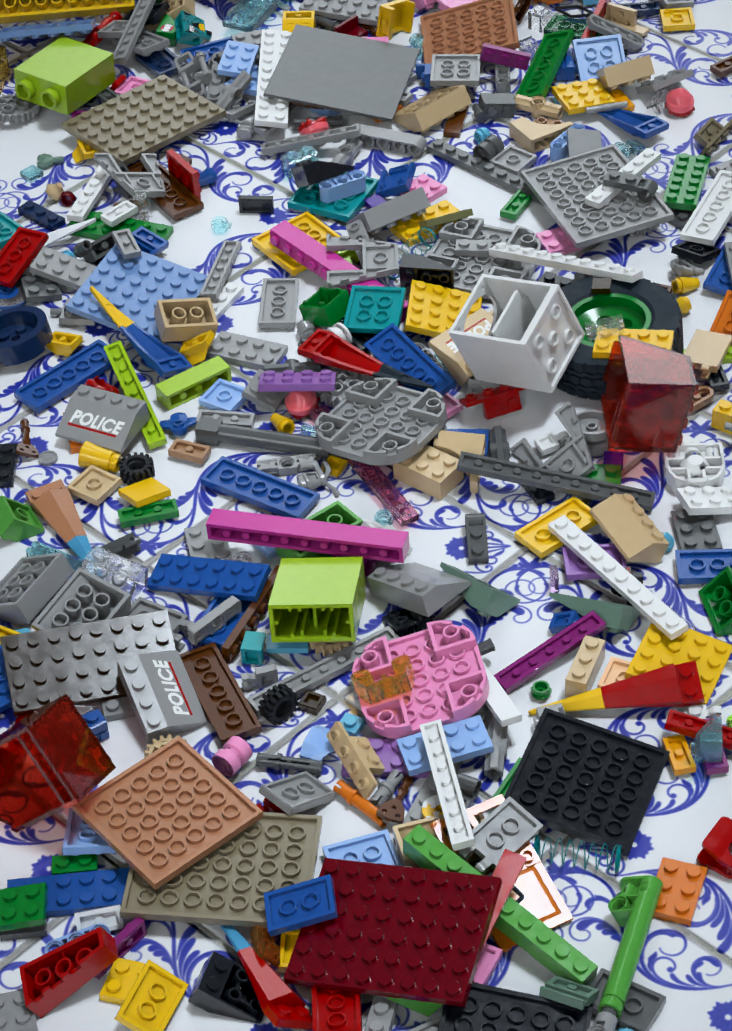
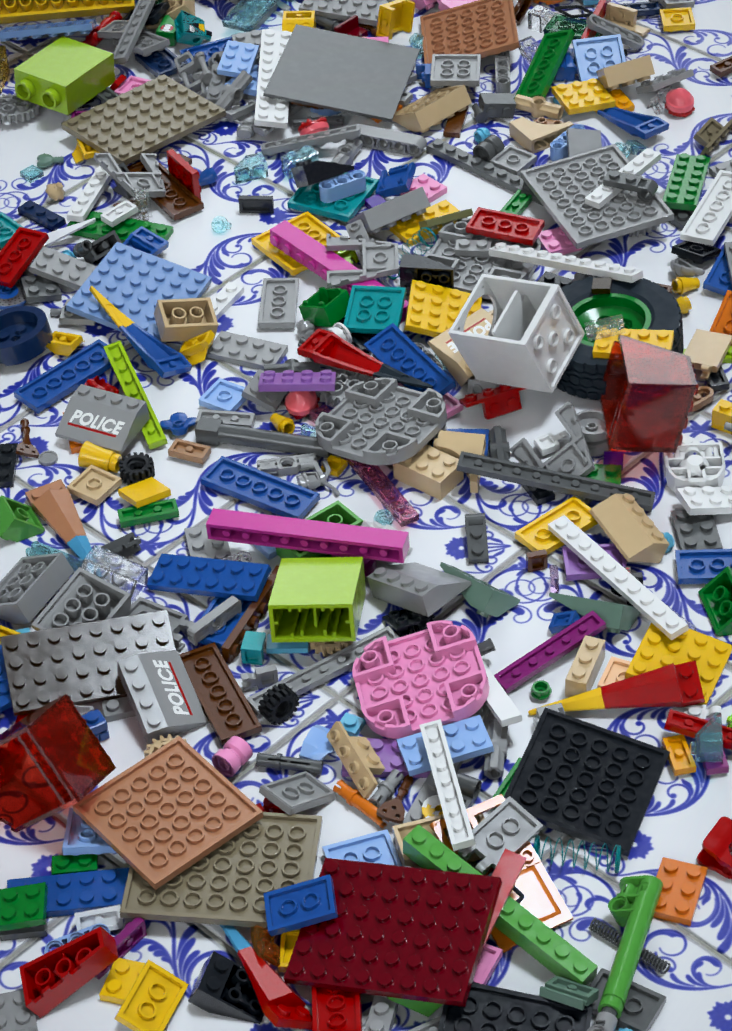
dark red plate [60,191,76,207] -> none
light grey plate [112,228,141,260] -> none
lime brick [155,355,232,411] -> none
light grey tile [199,240,242,301] -> none
dark brown tile [298,690,327,716] -> none
clear yellow connector [351,655,415,705] -> none
magenta plate [479,43,531,70] -> none
light grey piece [585,101,628,114] -> none
none -> clear light blue slope [234,152,268,184]
none -> red plate [466,207,545,246]
none -> reddish brown tile [526,549,548,572]
none -> dark grey piece [589,918,671,974]

